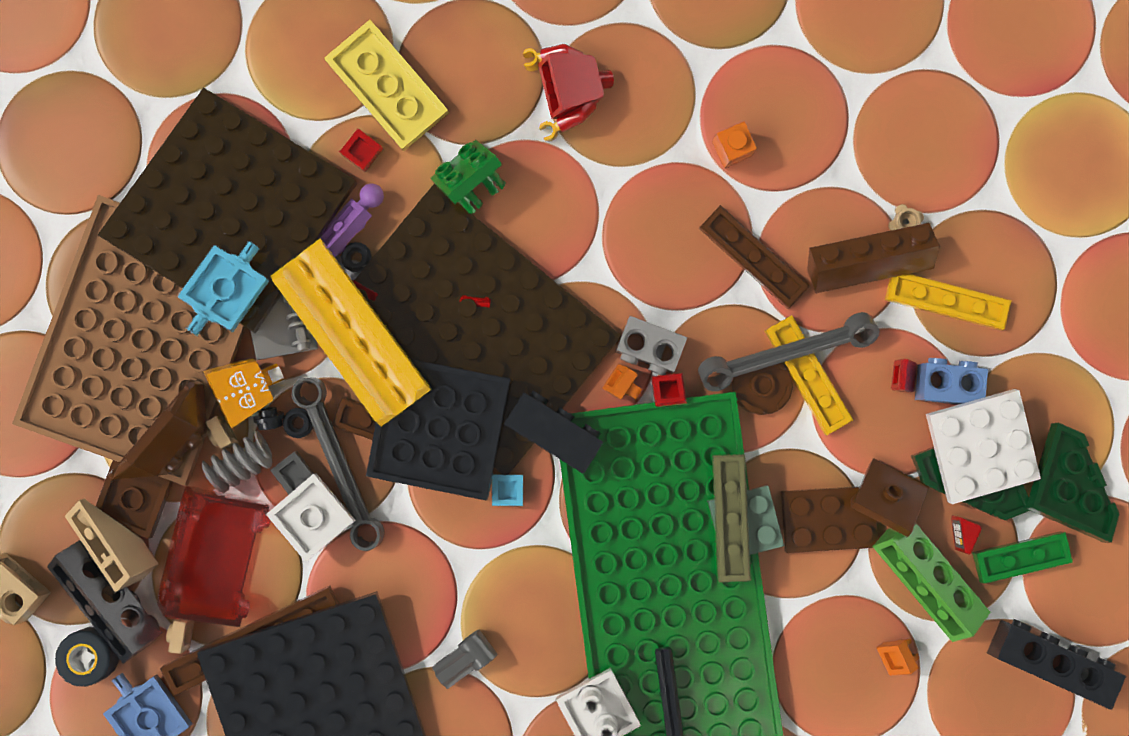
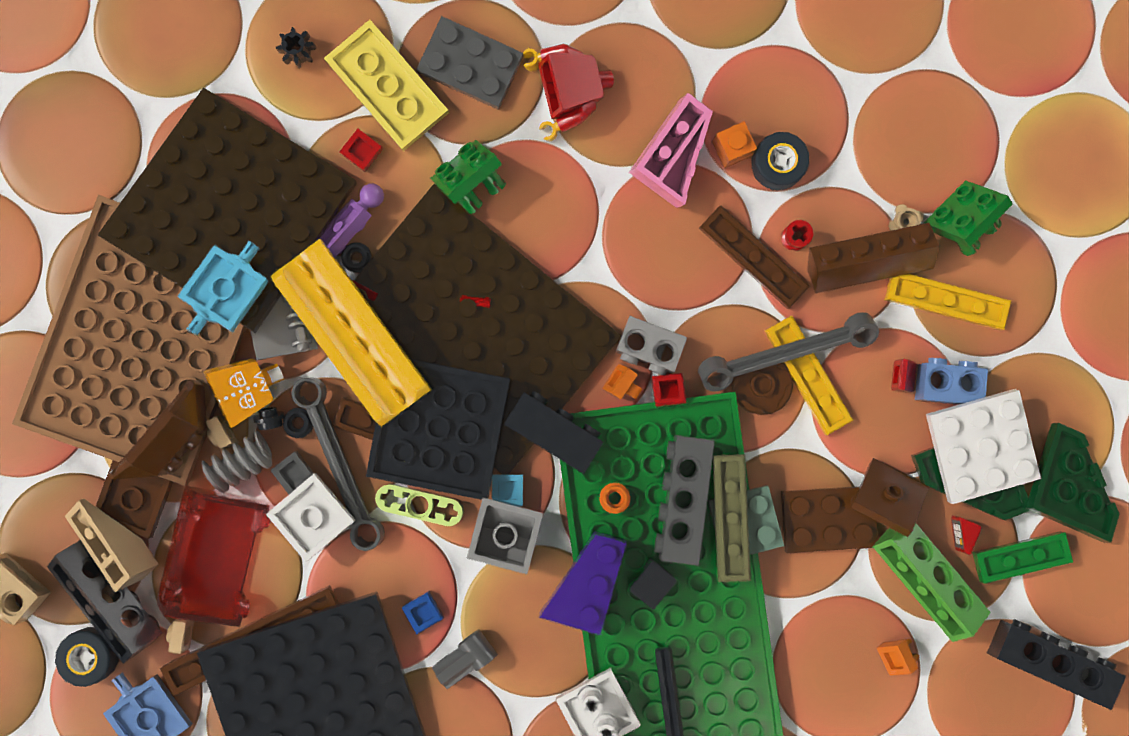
none -> black gear [276,27,316,68]
none -> yellowish green beam [375,484,464,526]
none -> blue tile [401,591,444,634]
none -> dark grey plate [416,16,523,110]
none -> light grey slope [467,497,543,574]
none -> dark purple wedge [539,531,626,635]
none -> orange plate [599,483,630,514]
none -> bright pink wedge [628,93,713,208]
none -> black panel [630,557,677,610]
none -> dark grey brick [654,435,715,566]
none -> black wheel [752,132,809,190]
none -> red bush [781,220,814,251]
none -> green plate [924,180,1013,256]

